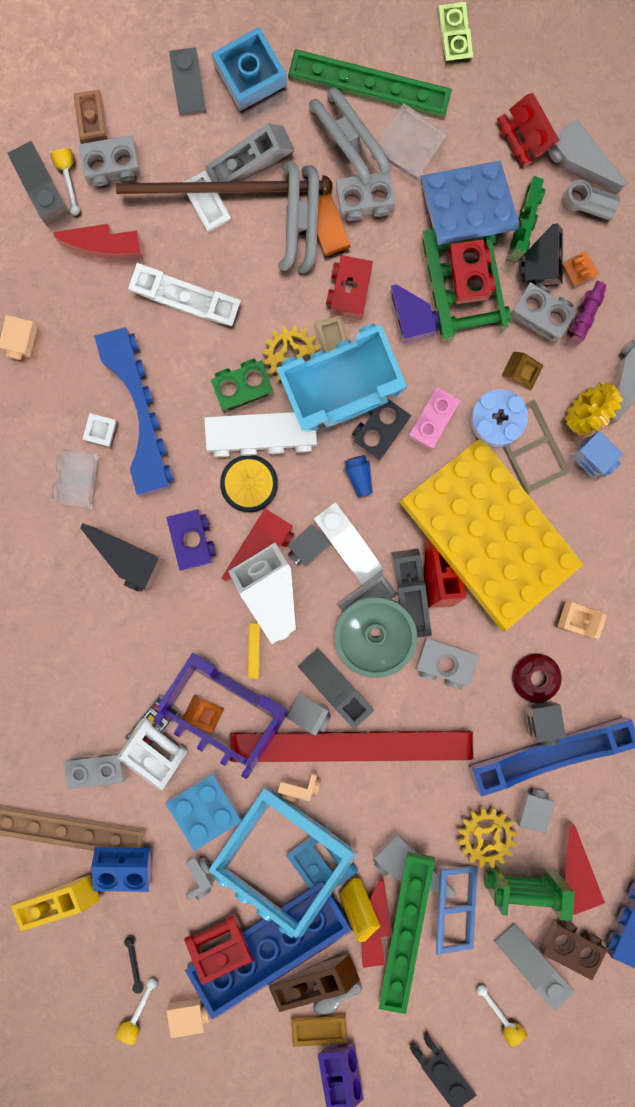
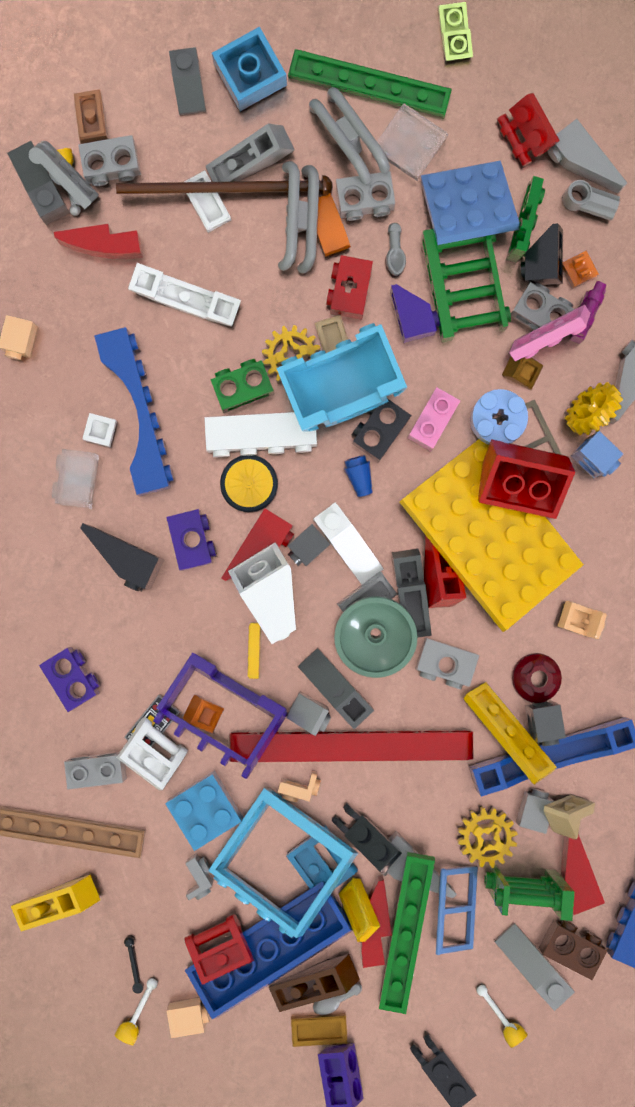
blue brick [91,847,152,892] -> none
red brick [448,239,495,304] -> none
none -> light grey plate [29,141,99,209]
none -> dark purple brick [39,647,100,712]
none -> black hinge [332,803,402,874]
none -> light grey piece [386,223,406,276]
none -> yellow plate [463,682,557,785]
none -> red slope [478,439,575,519]
none -> bright pink plate [509,305,591,361]
none -> tan slope [544,795,595,839]

